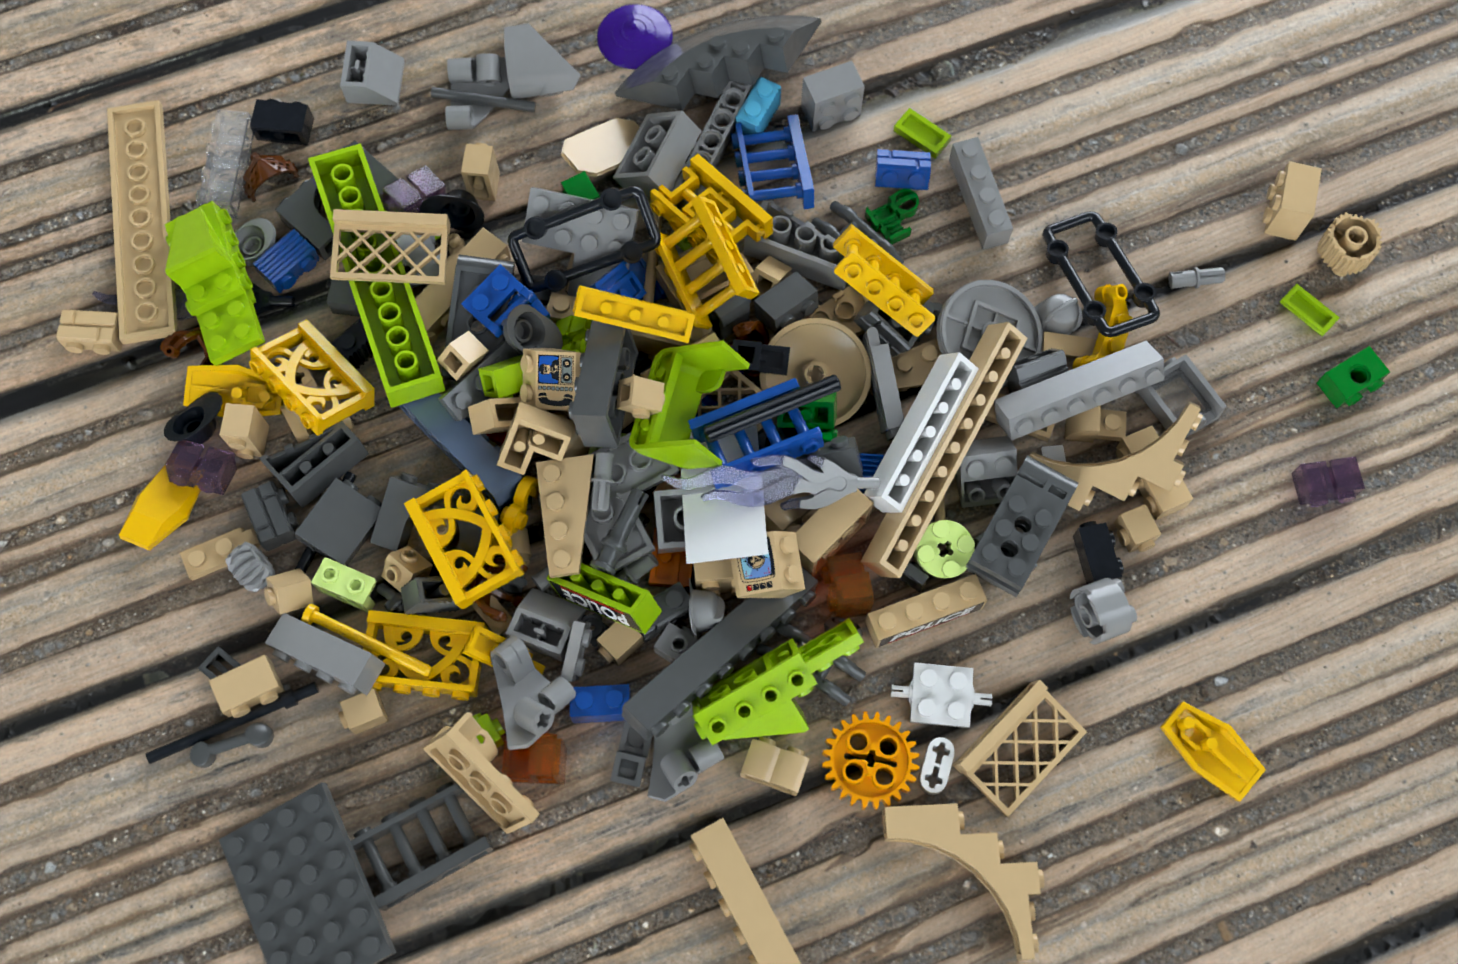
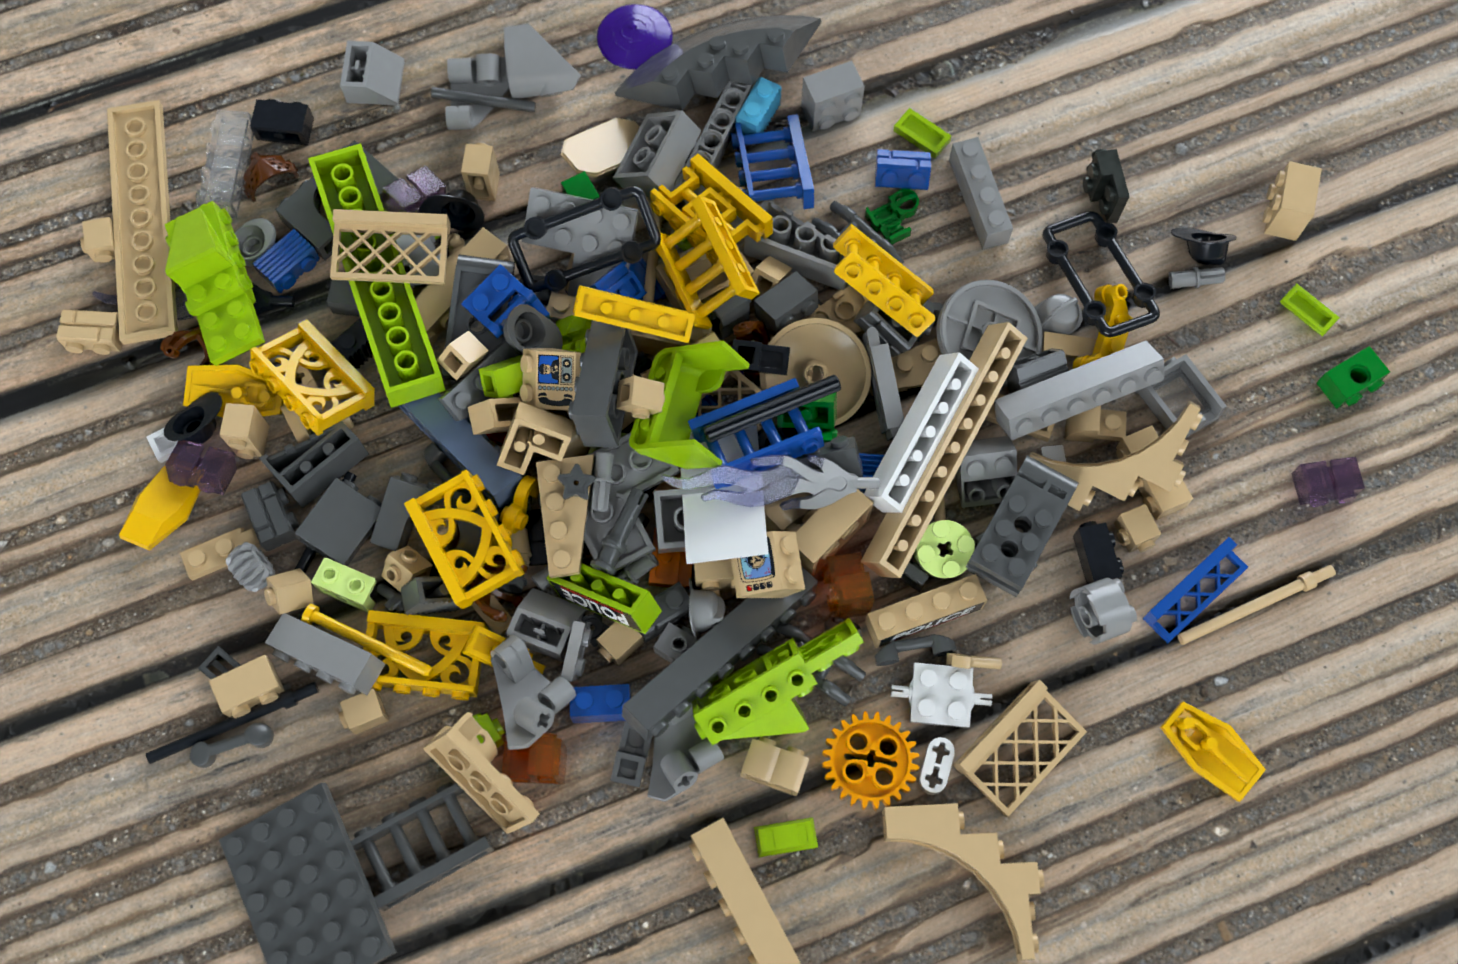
tan brick [1317,212,1382,277] -> none
none -> tan brick [80,217,115,263]
none -> white tile [146,427,186,463]
none -> dark grey bar [424,442,471,495]
none -> black piece [526,509,548,566]
none -> dark grey plate [557,464,596,500]
none -> lime tile [754,817,818,858]
none -> dark grey bar [875,634,957,666]
none -> tan bar [946,653,1002,669]
none -> pearl dark grey plate [1083,149,1130,223]
none -> blue fence [1142,537,1248,644]
none -> black piece [1171,228,1237,265]
none -> tan bar [1177,565,1336,645]

